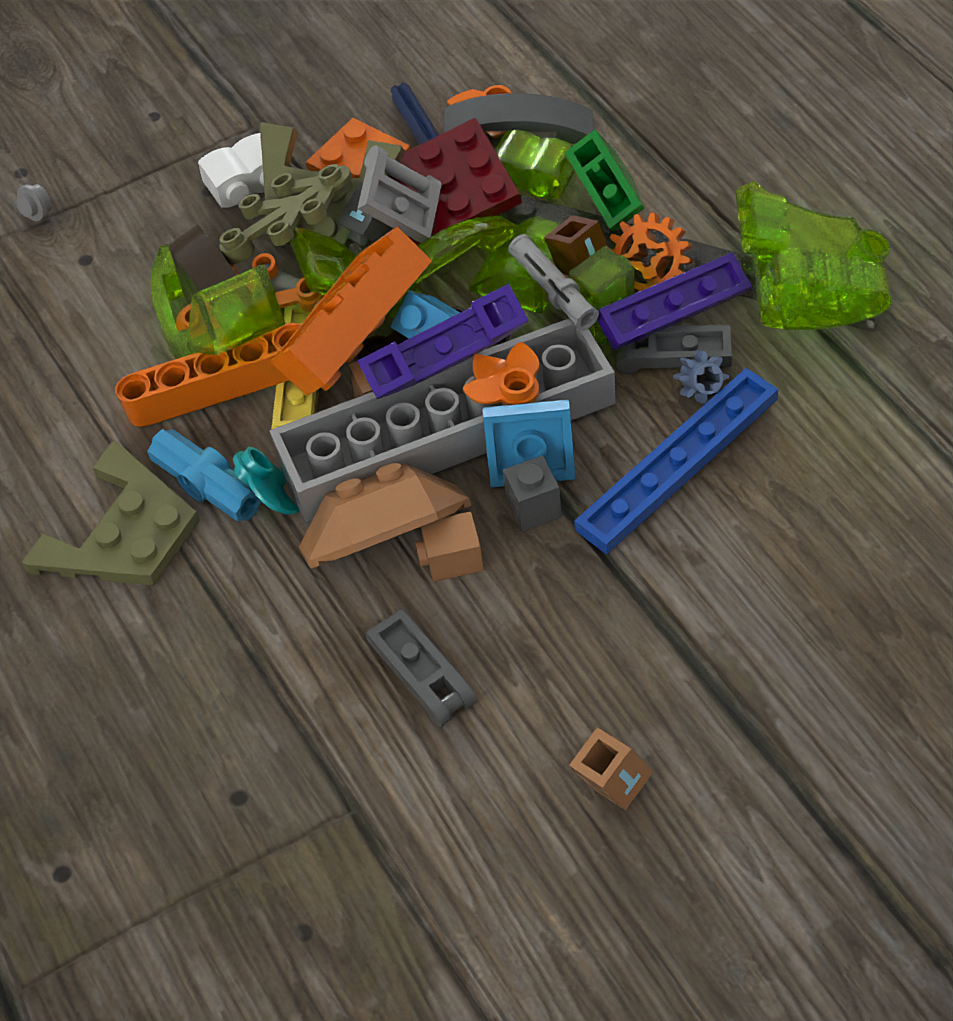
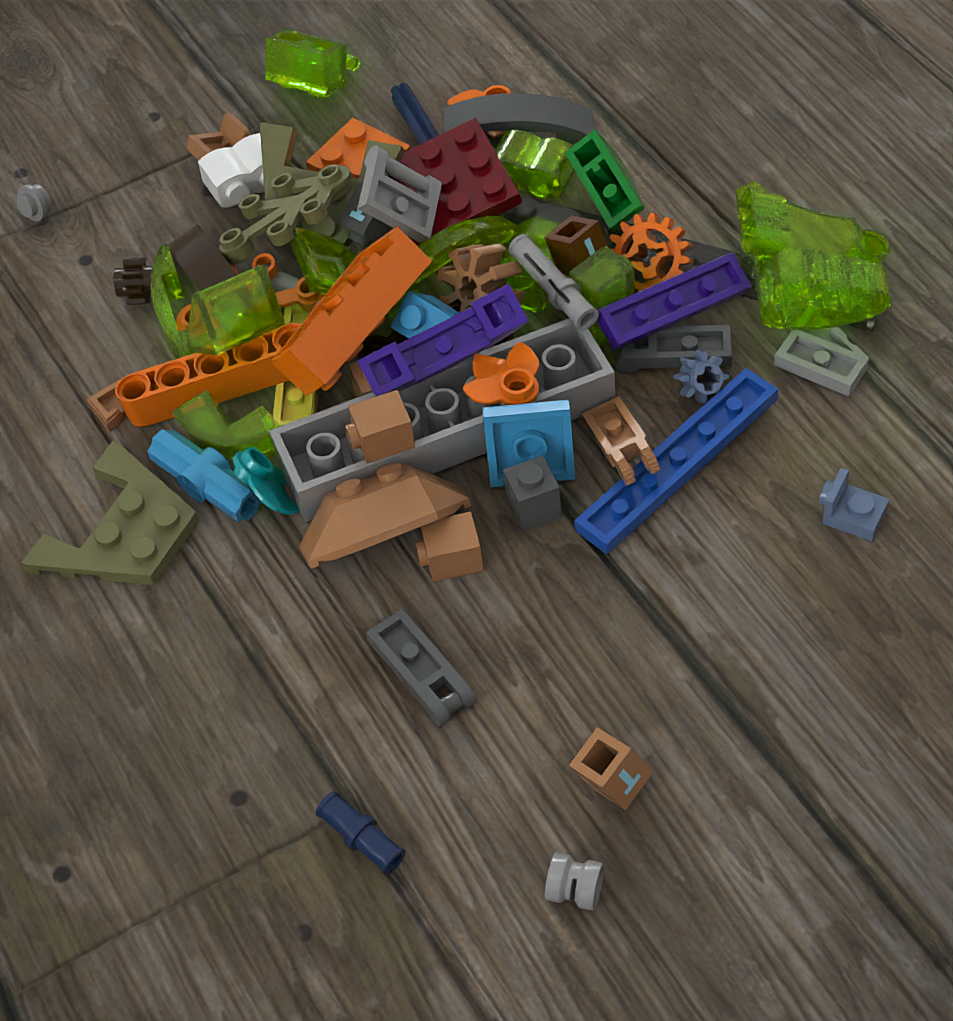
none -> medium nougat tile [86,379,126,432]
none -> dark brown gear [113,257,159,305]
none -> clear neon green brick [172,390,280,460]
none -> medium nougat bracket [186,113,250,161]
none -> clear neon green brick [266,28,360,98]
none -> dark blue pin [316,791,406,875]
none -> medium nougat brick [345,390,416,464]
none -> medium nougat gear [437,243,525,313]
none -> light grey wheel [545,852,605,911]
none -> medium nougat hinge [581,396,660,486]
none -> light grey wing [774,303,869,396]
none -> sand blue bracket [819,468,889,541]

